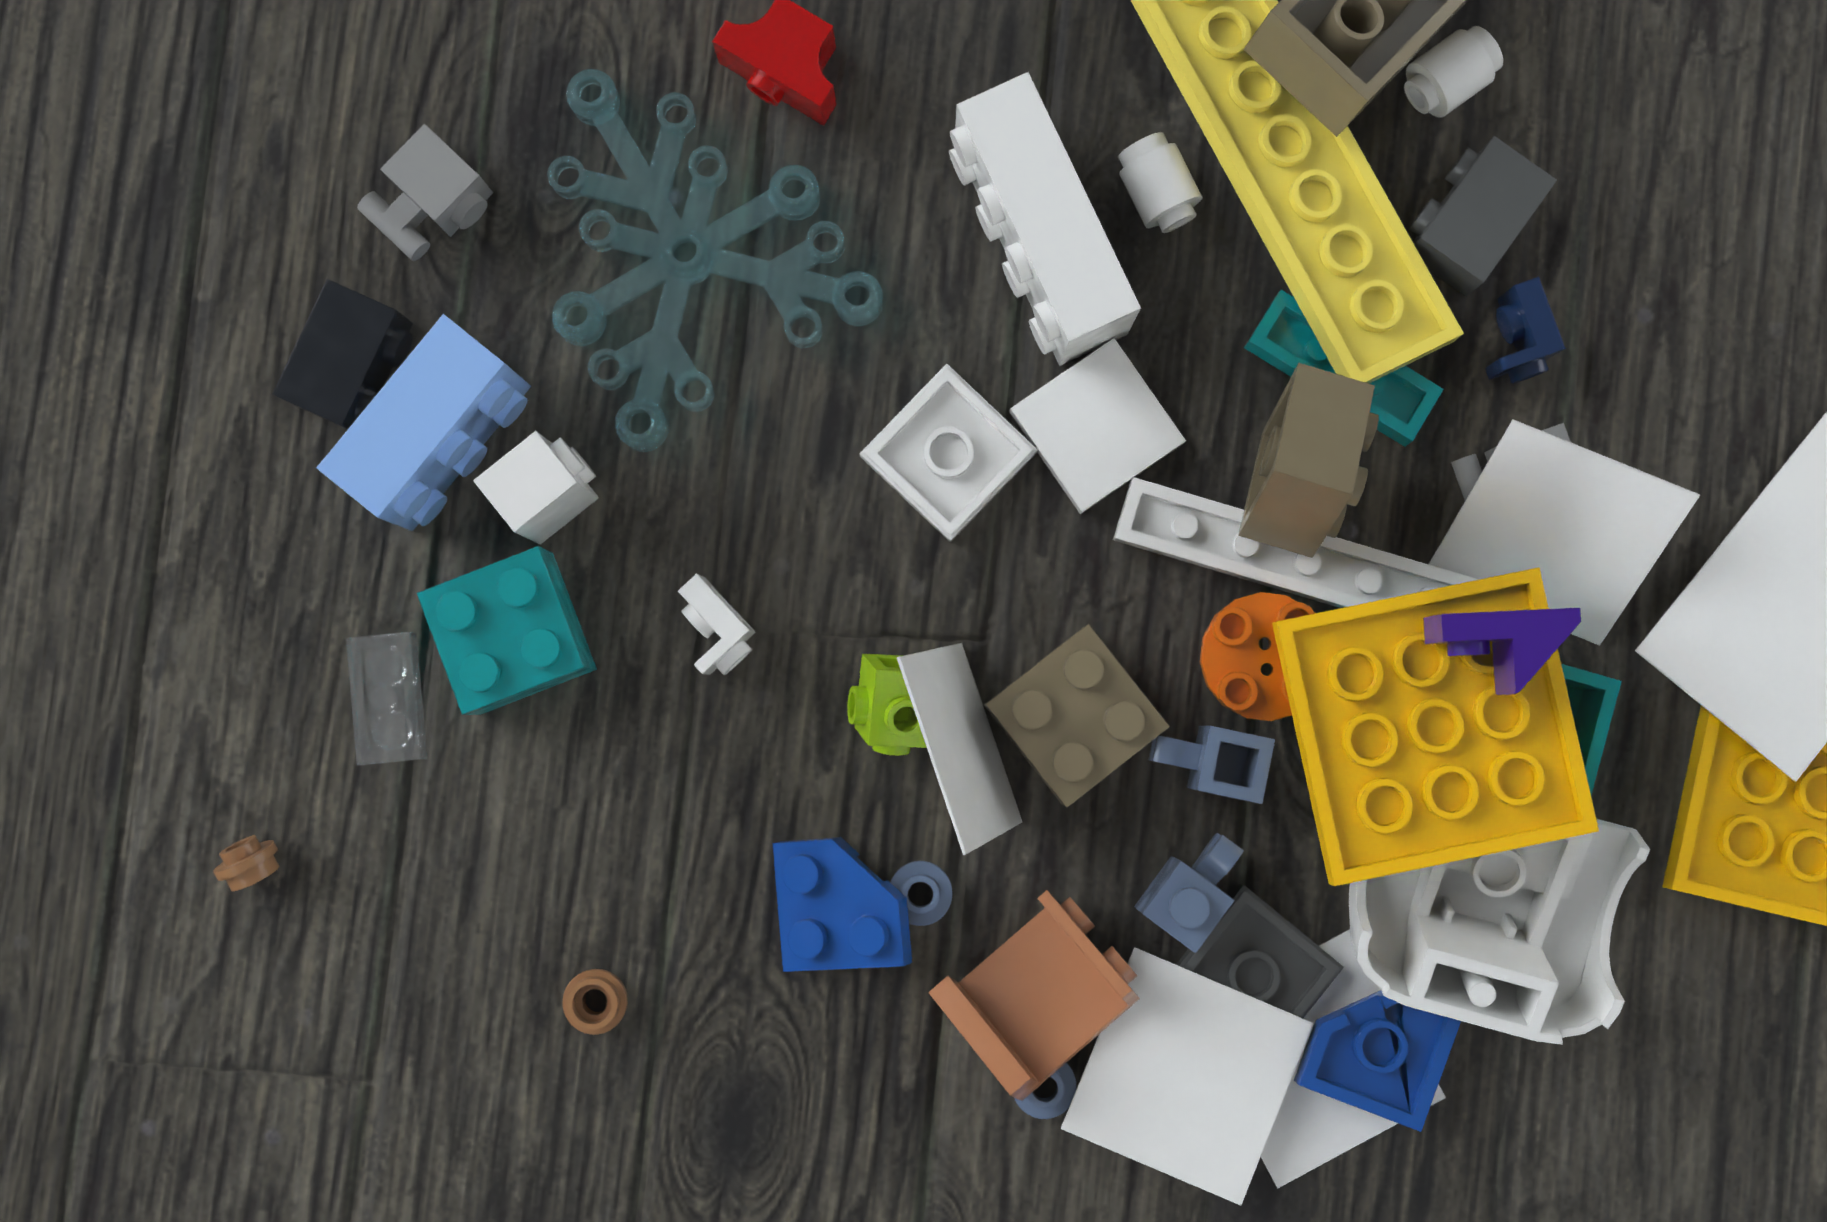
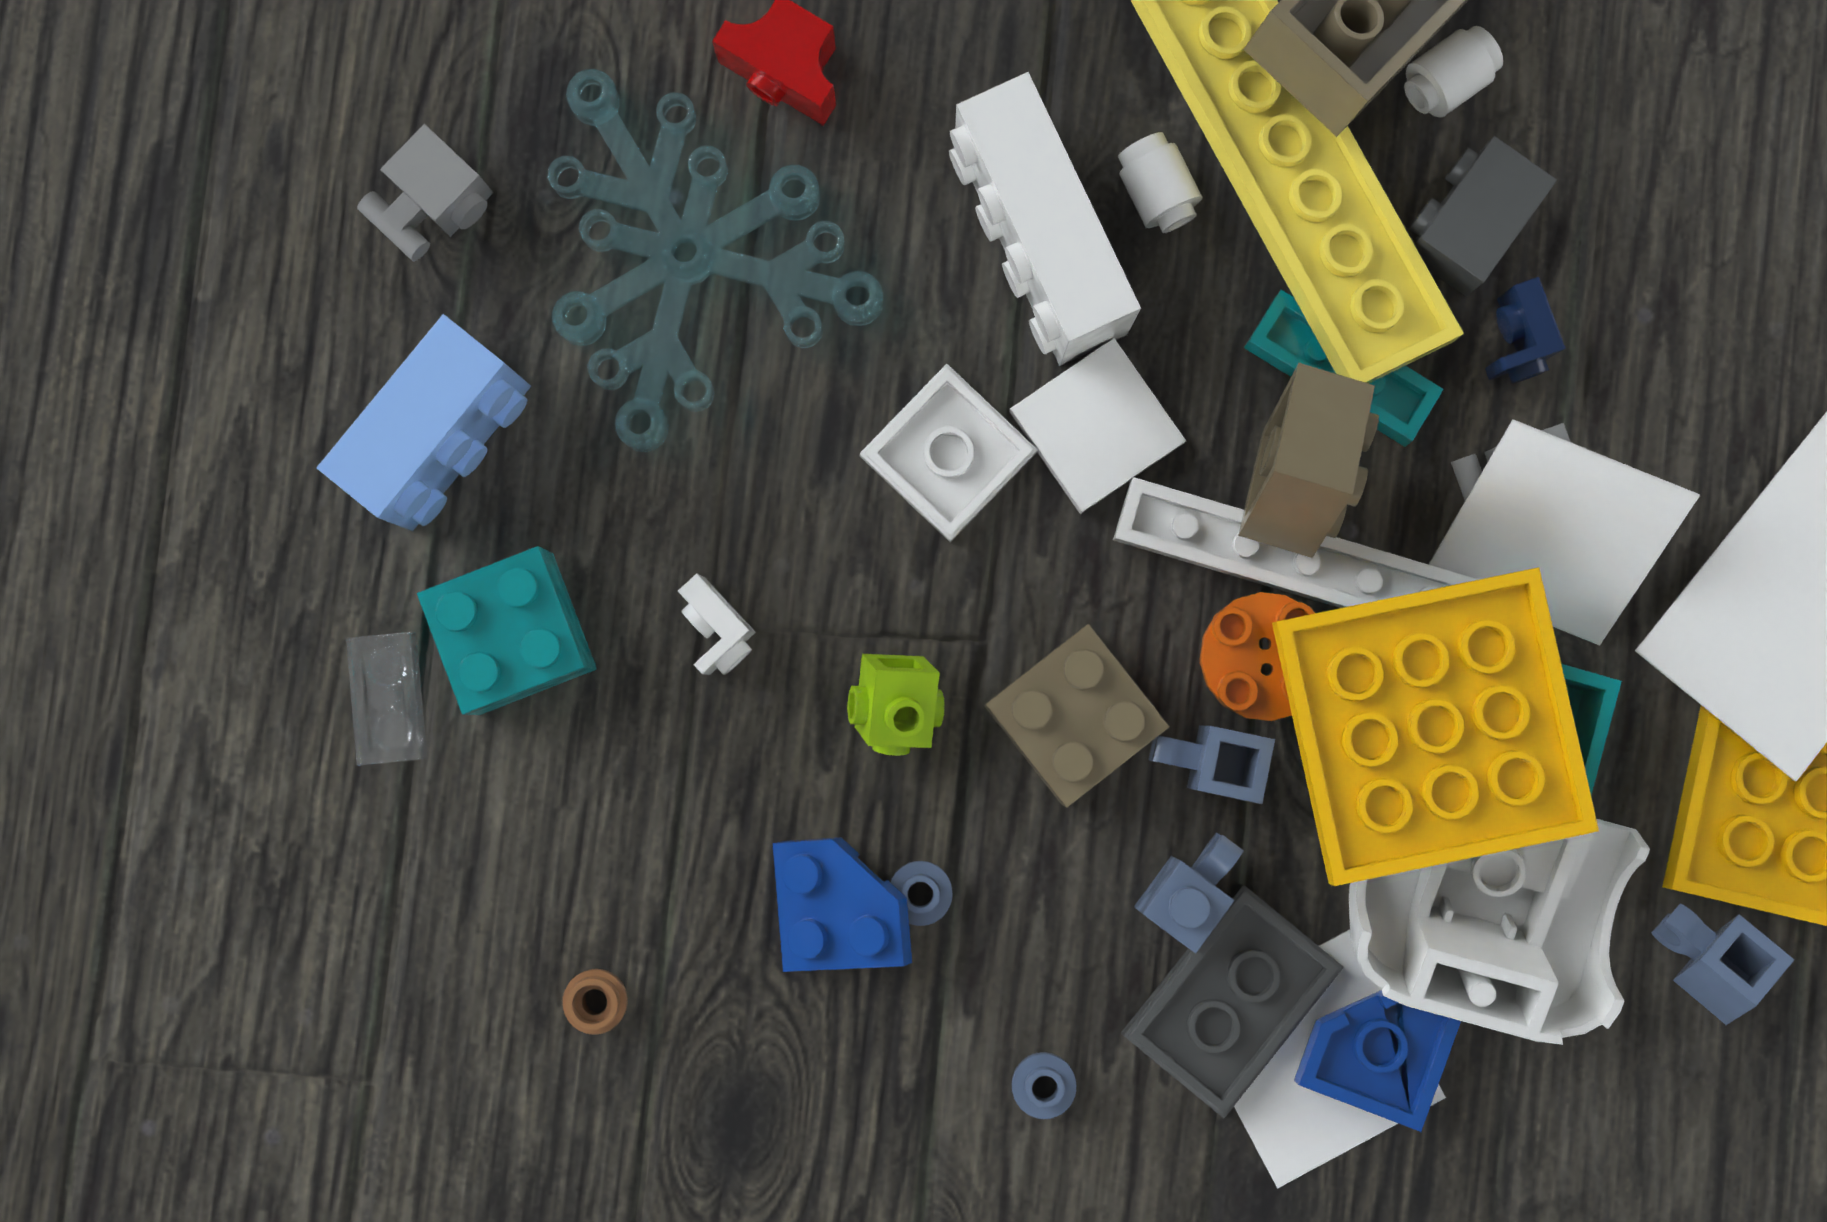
medium nougat plate [213,835,279,891] -> none
black brick [272,279,413,430] -> none
white brick [473,431,599,545] -> none
white piece [897,643,1022,855] -> none
nougat panel [928,890,1140,1101] -> none
white piece [1061,947,1314,1205] -> none
dark purple slope [1423,608,1581,695] -> none
none -> sand blue brick [1651,904,1795,1025]

